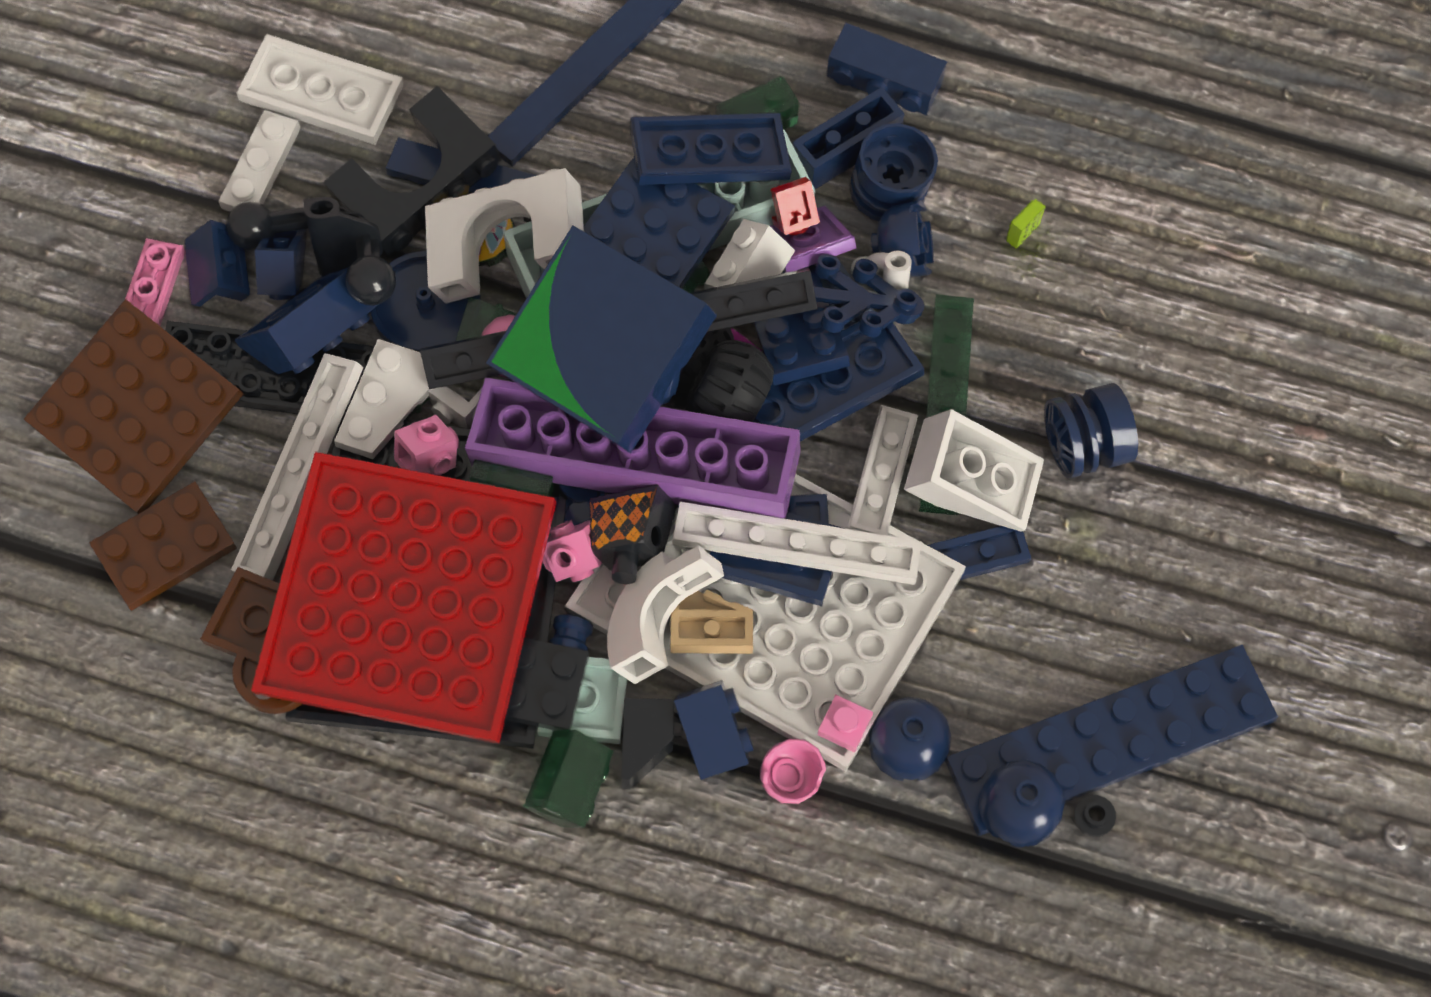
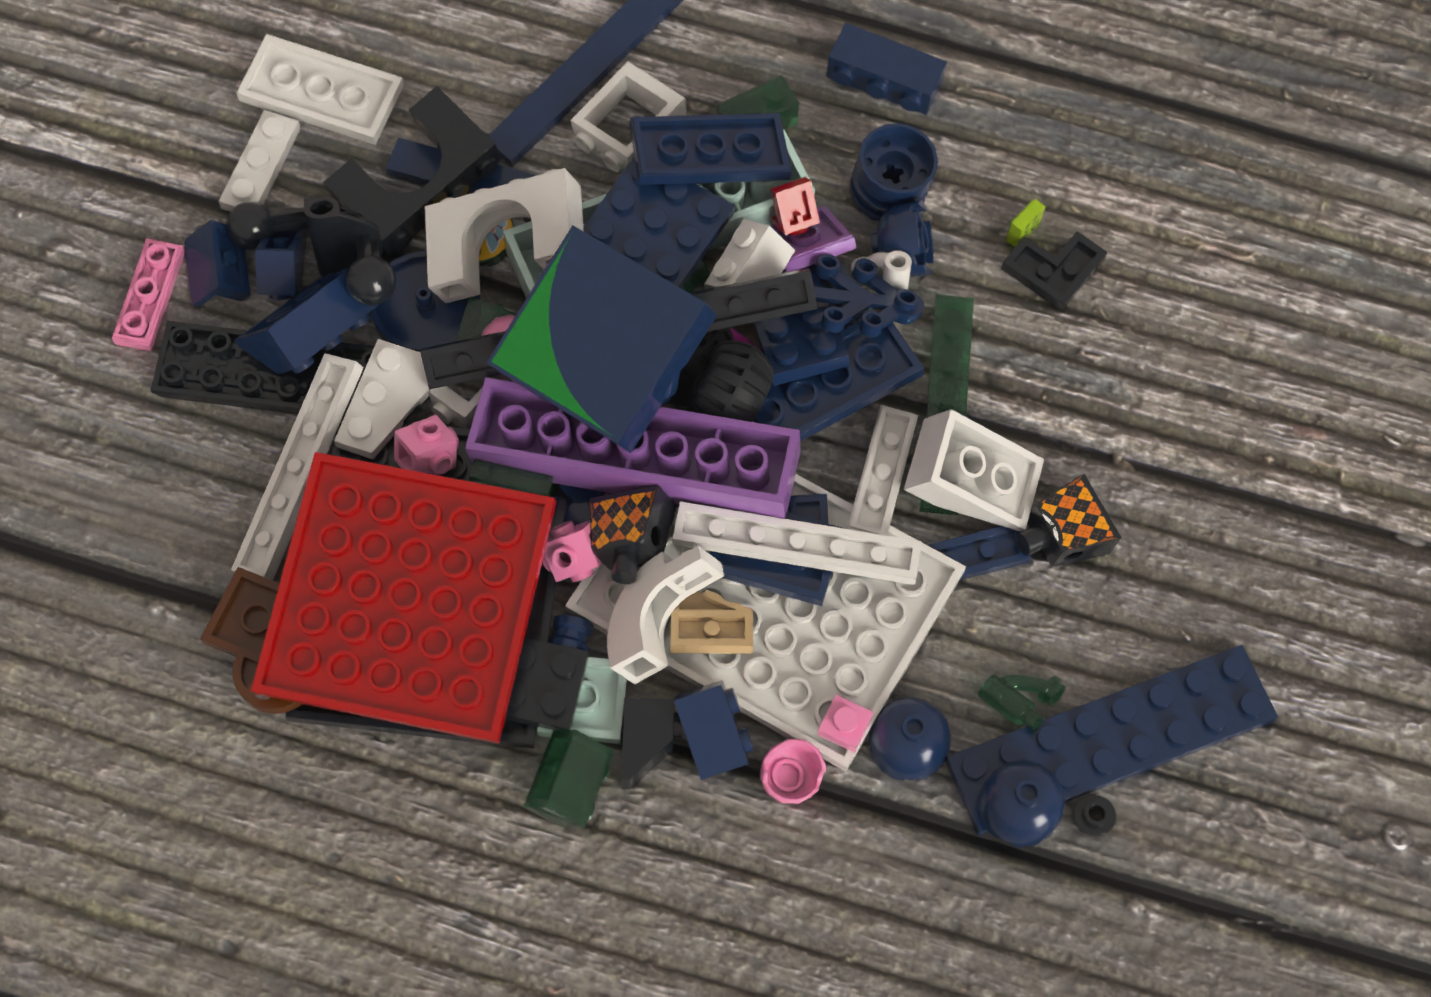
reddish brown plate [24,299,244,514] -> none
reddish brown plate [89,481,237,611] -> none
dark blue brick [792,87,905,189] -> none
dark blue wheel [1044,383,1139,478] -> none
none -> white window [571,62,687,172]
none -> clear green plant [978,674,1065,731]
none -> black plate [1001,231,1108,311]
none -> black torso [1017,474,1122,567]

